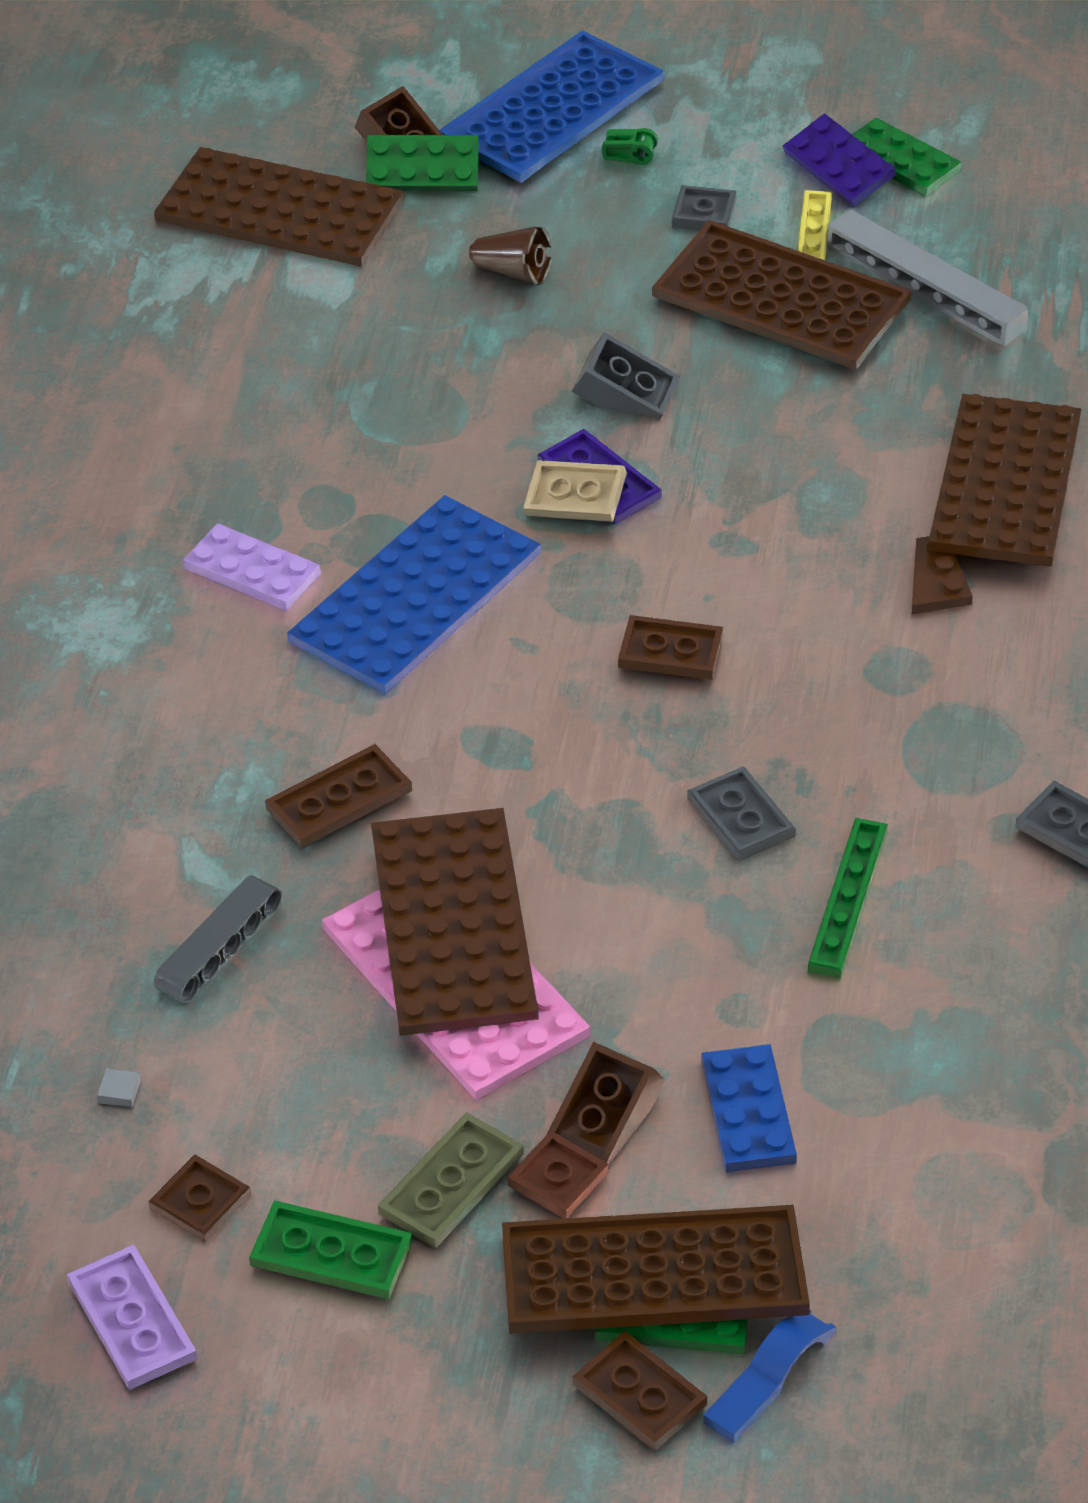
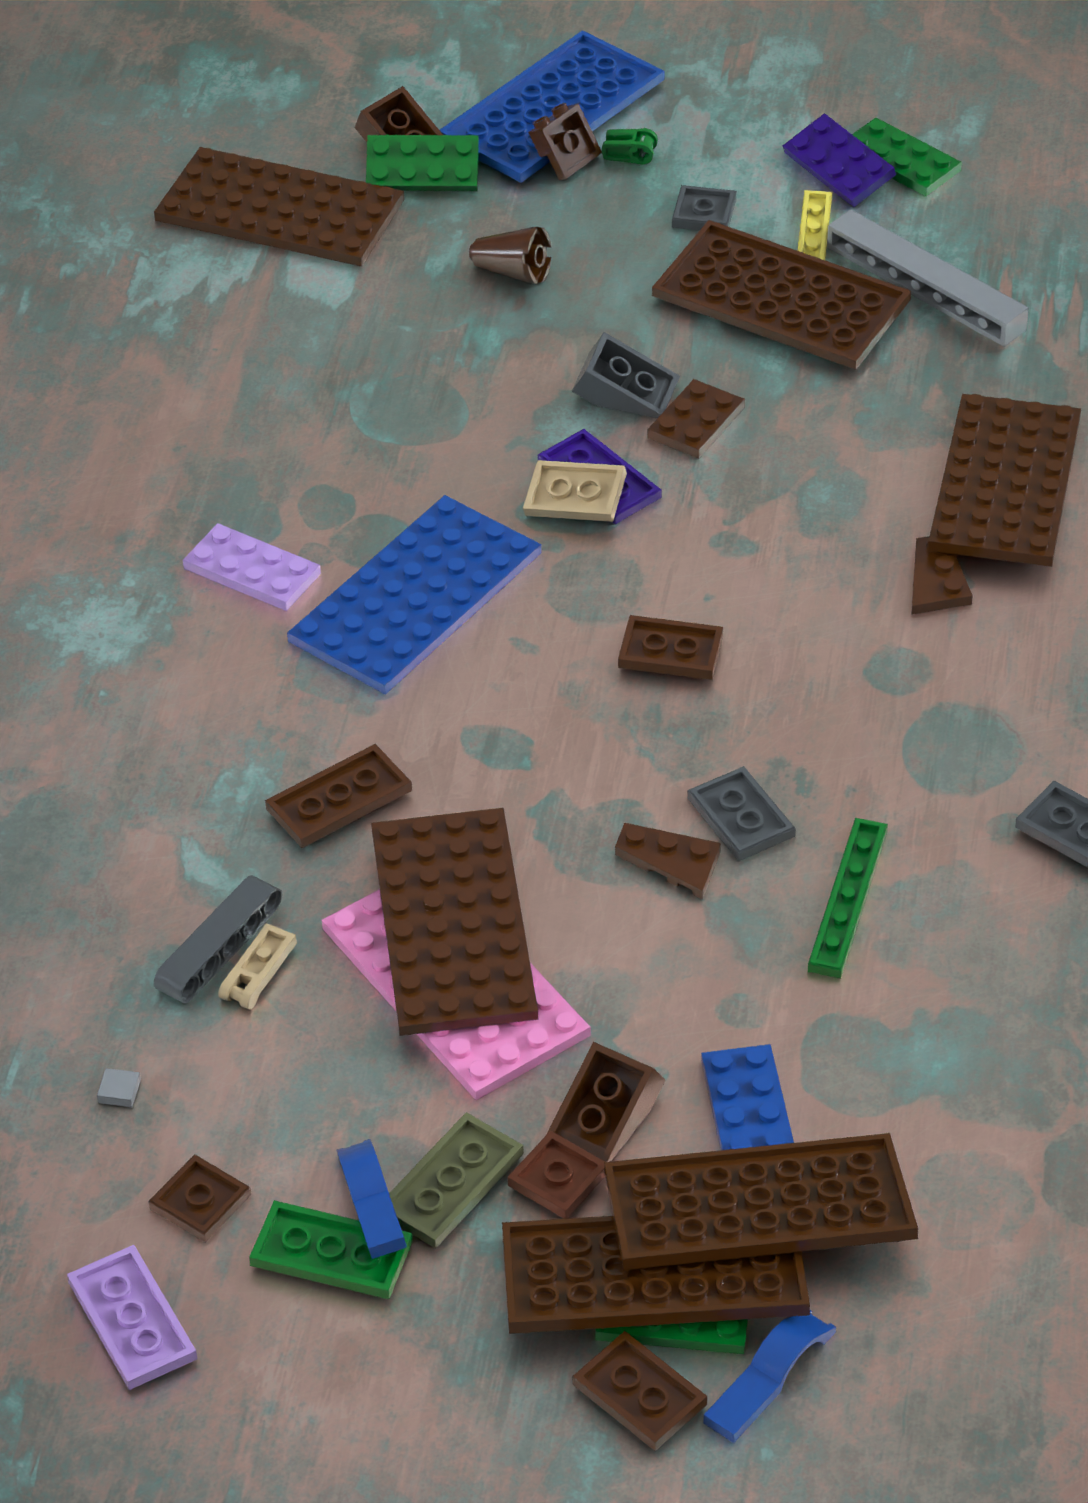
none -> tan plate [218,923,297,1010]
none -> blue piece [336,1139,407,1259]
none -> reddish brown plate [528,103,602,180]
none -> reddish brown plate [604,1133,918,1270]
none -> reddish brown wing [615,823,721,900]
none -> reddish brown plate [647,379,745,459]

